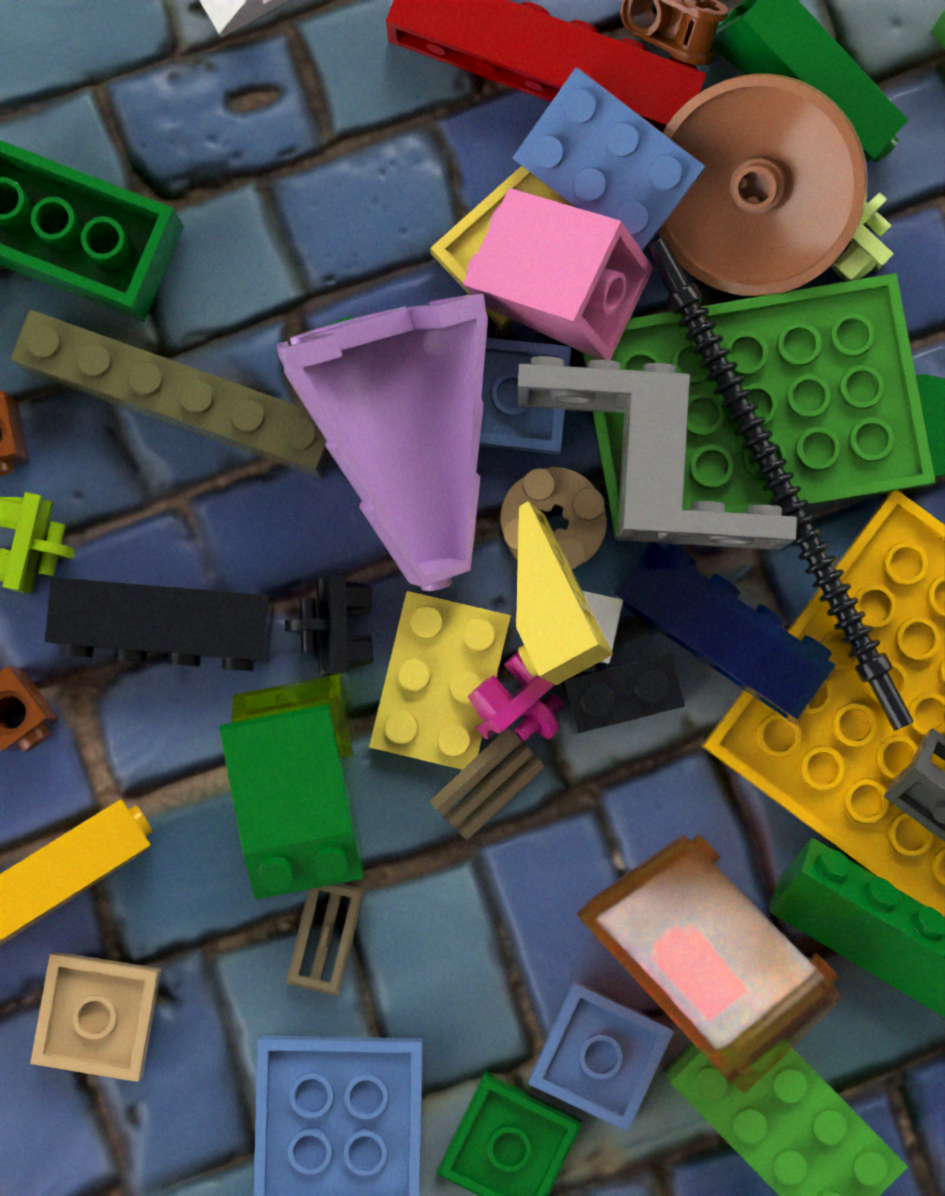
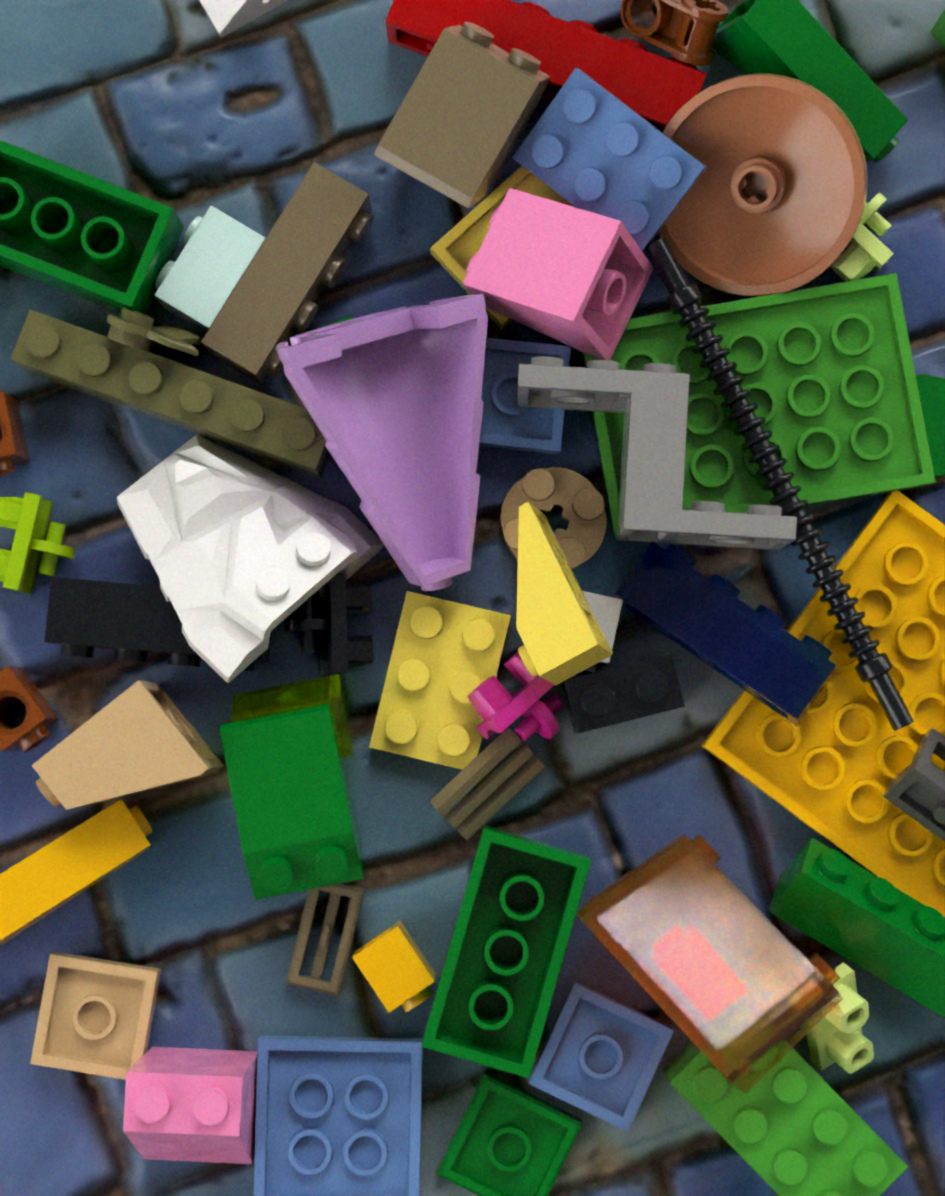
none -> tan slope [31,680,225,810]
none -> olive plate [106,307,203,357]
none -> white wedge [117,434,384,683]
none -> bright pink slope [123,1046,257,1164]
none -> light aqua brick [154,205,266,333]
none -> dark tan brick [201,162,374,386]
none -> yellow brick [352,920,436,1013]
none -> dark tan slope [373,21,551,208]
none -> green brick [421,825,591,1079]
none -> yellowish green hips [792,962,874,1074]

